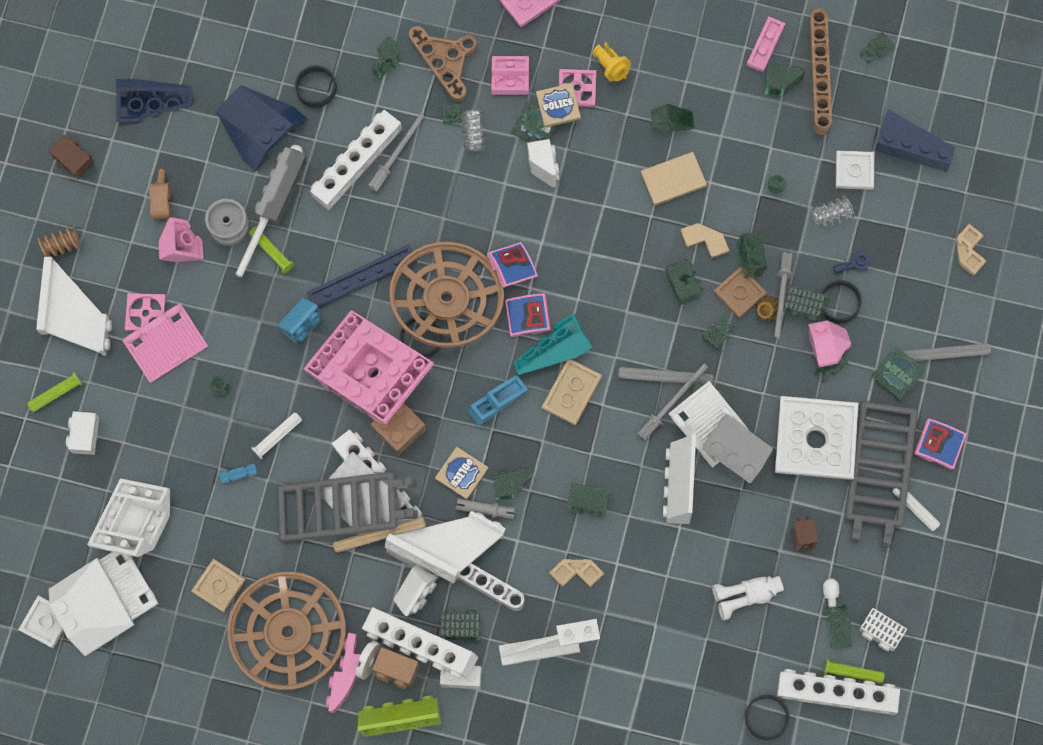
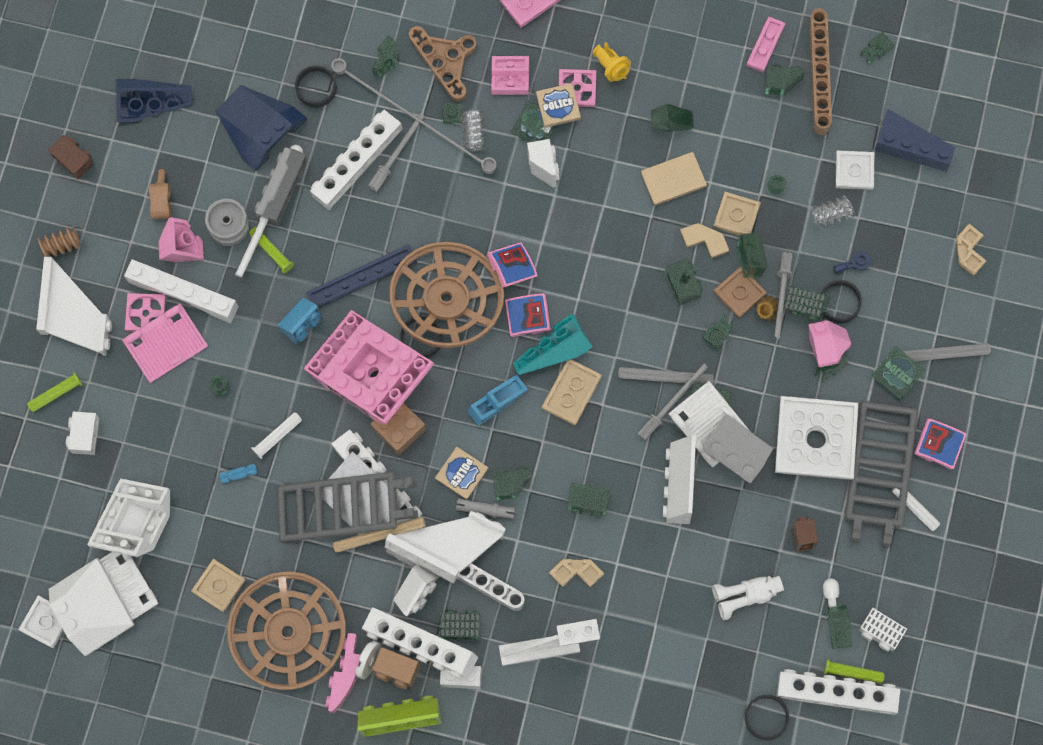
none -> white arch [124,259,238,323]
none -> light grey piece [331,58,497,174]
none -> tan tile [713,192,761,238]

